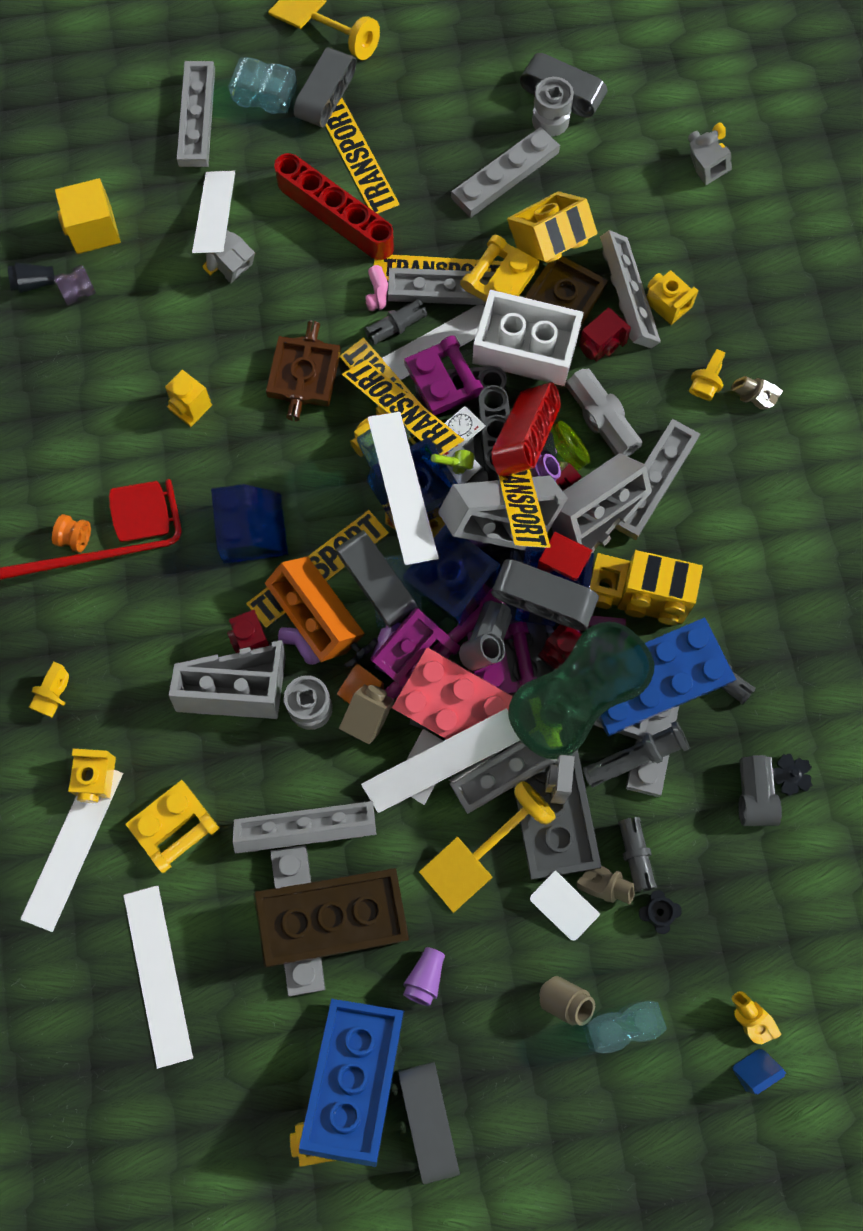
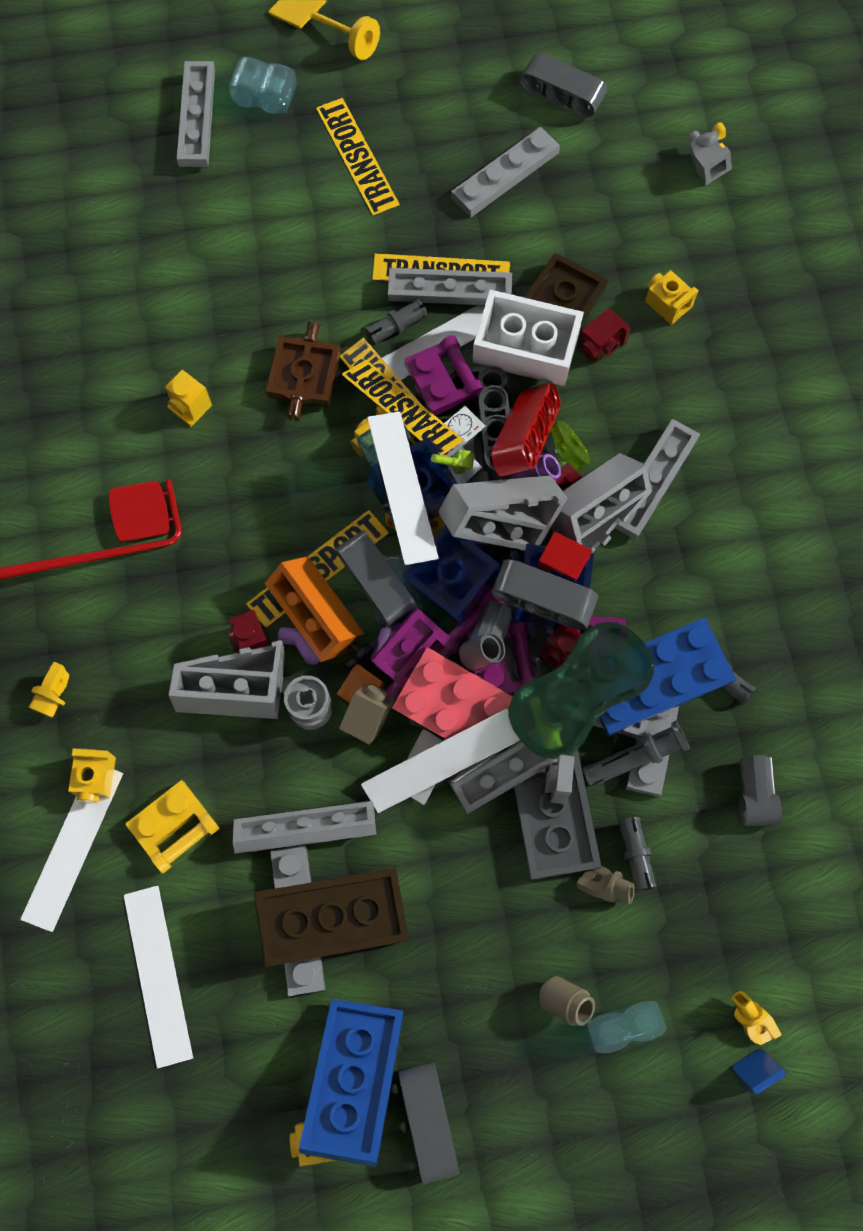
black cone [8,262,56,293] -> none
orange wheel [52,514,91,552] -> none
clear purple wheel [54,264,96,306] -> none
yellow head [55,178,121,254] -> none
white sticker [192,171,235,253] -> none
light grey piece [203,230,255,283] -> none
clear blue slope [211,484,288,564] -> none
red beam [274,153,394,260] -> none
dark grey beam [294,47,356,128] -> none
bright pink arm [365,265,388,311] -> none
medium lavender cone [403,947,445,1006] -> none
yellow piece [419,780,556,913] -> none
yellow plate [460,235,540,302] -> none
sticker [499,470,551,548] -> none
yellow brick [507,191,597,263] -> none
white sticker [530,871,600,941] -> none
light grey wheel [532,77,574,136] -> none
light grey piece [566,368,642,457] -> none
yellow brick [588,553,630,609] -> none
light grey plate [600,230,661,349] -> none
yellow brick [618,550,703,625] -> none
black plate [639,890,682,934] -> none
yellow piece [689,349,725,401] -> none
dark tan piece [731,376,782,410] -> none
black plant [773,753,813,796] -> none

